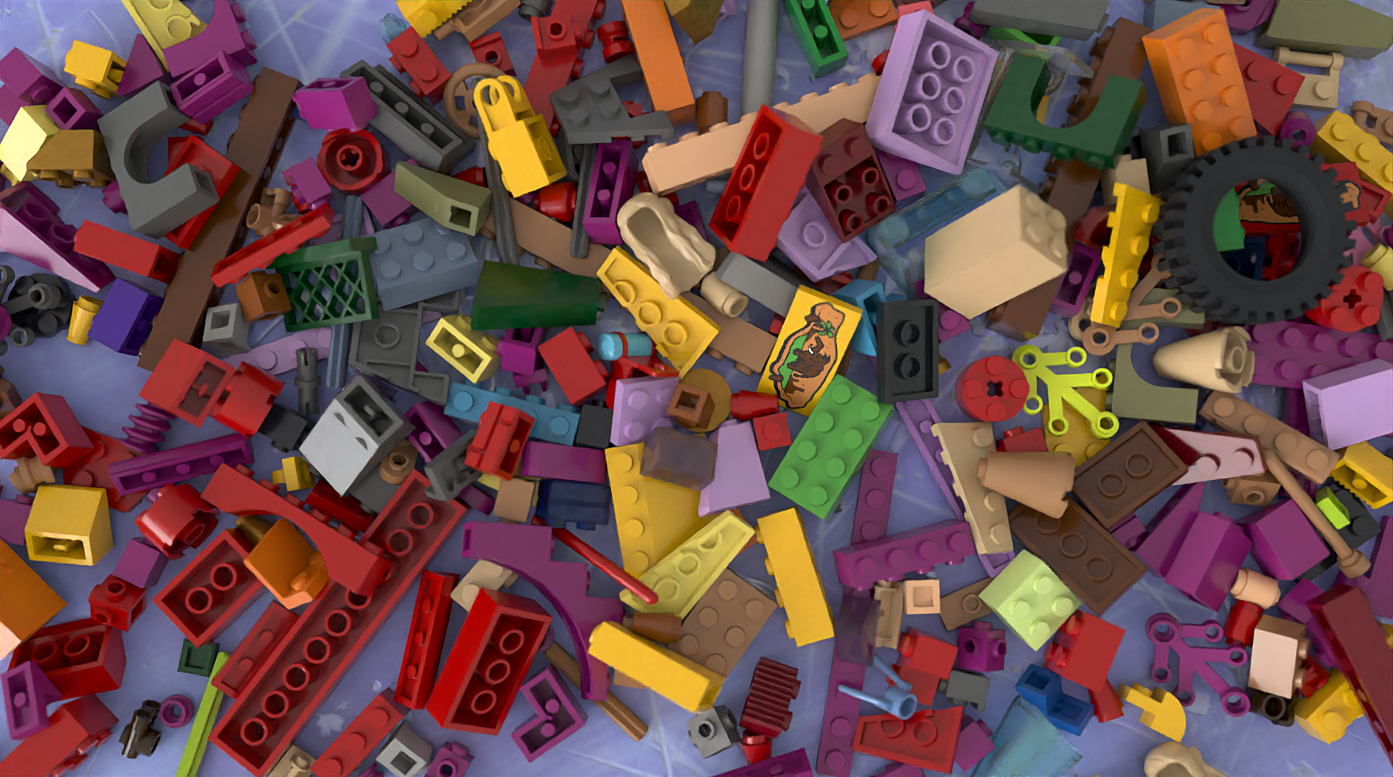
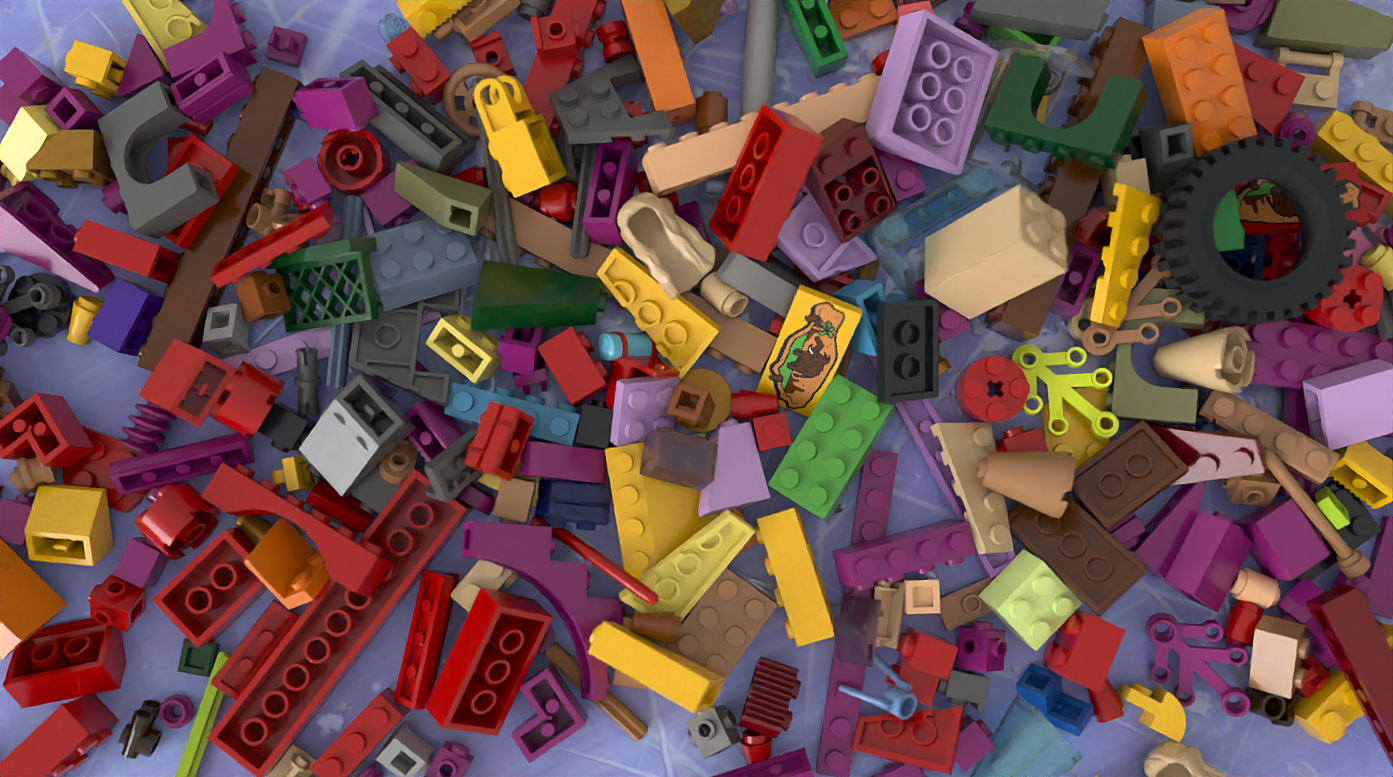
magenta slope [1,661,62,741] -> none
none -> magenta tile [265,26,308,68]

